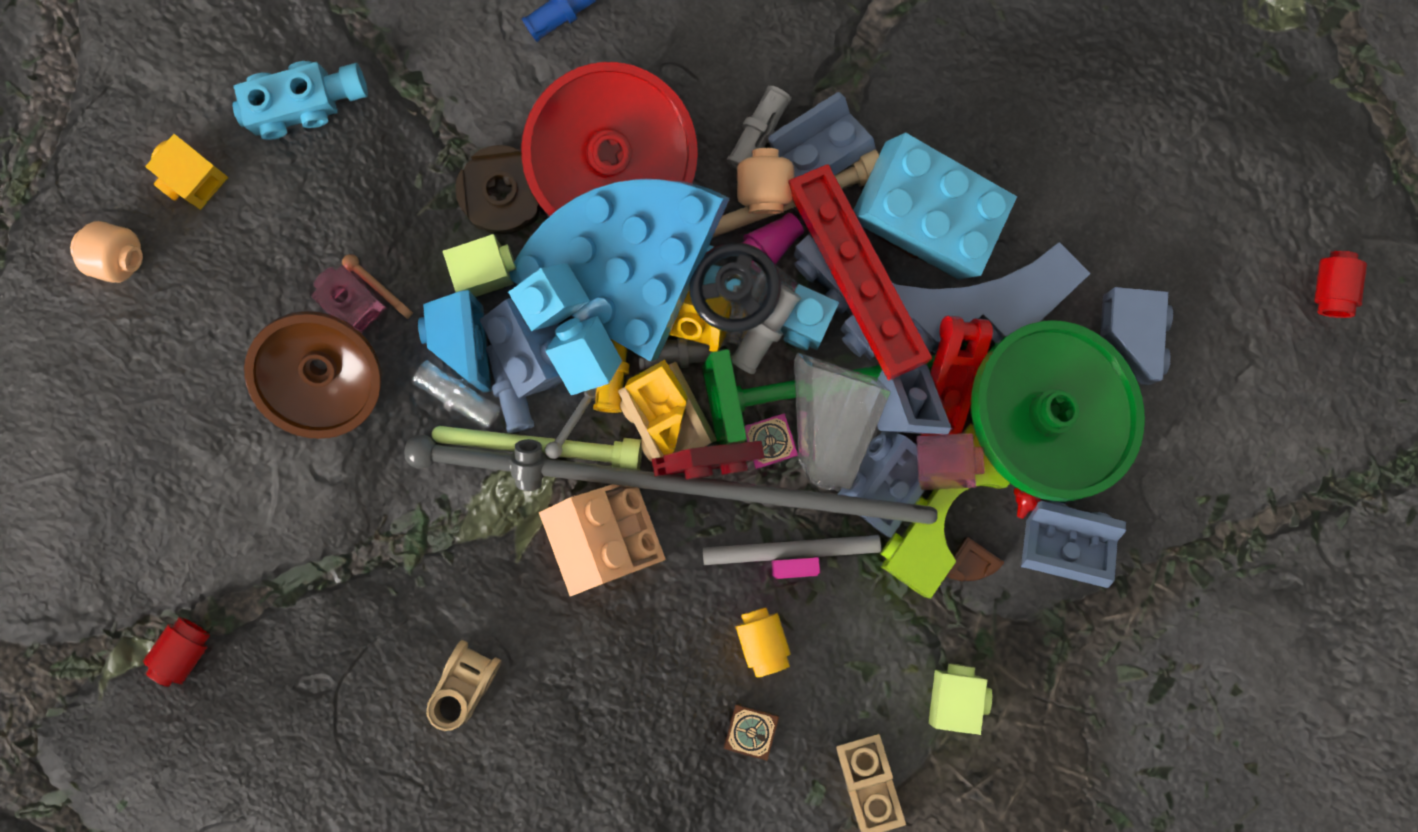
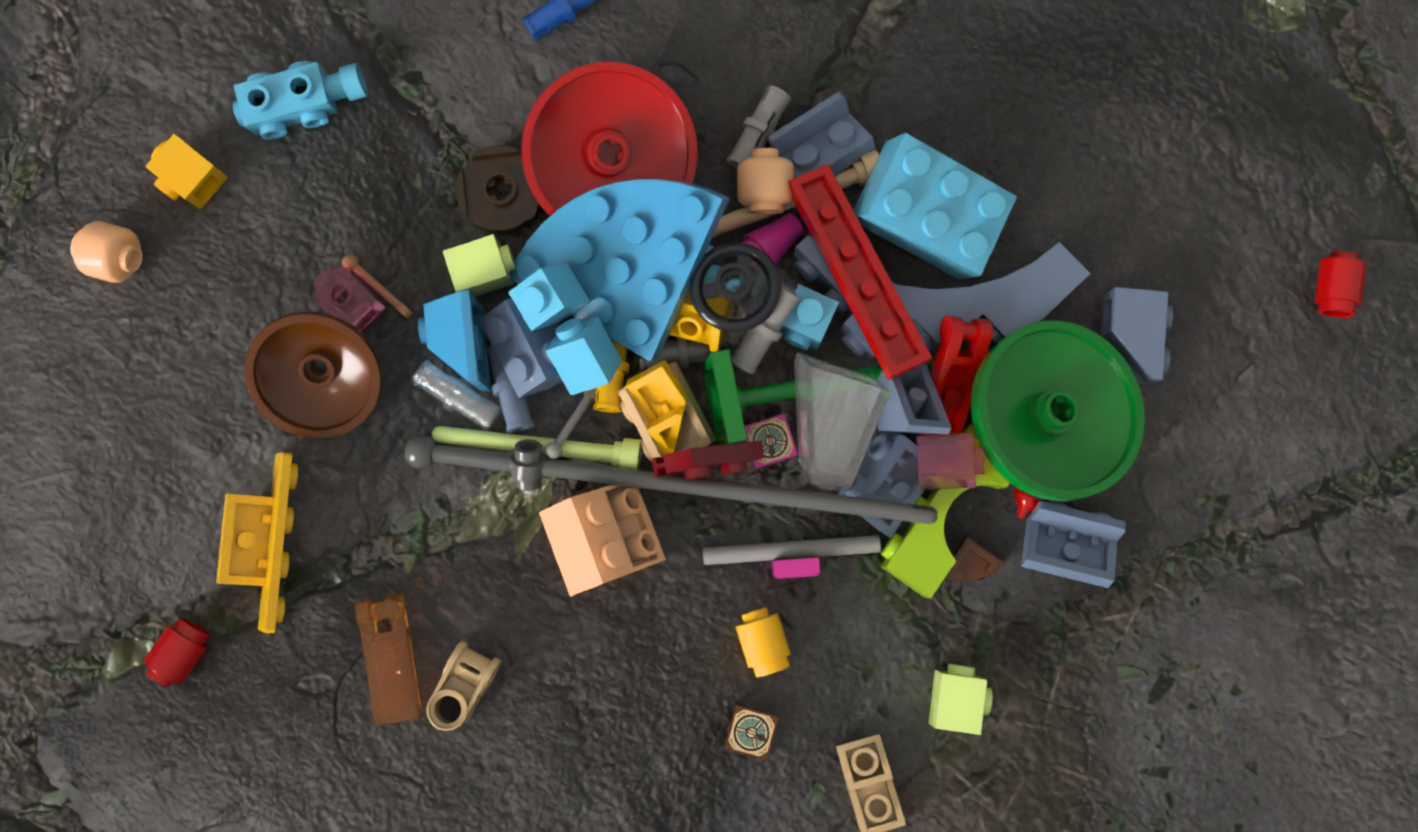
none -> yellow bracket [216,452,298,633]
none -> clear orange plate [355,593,423,726]

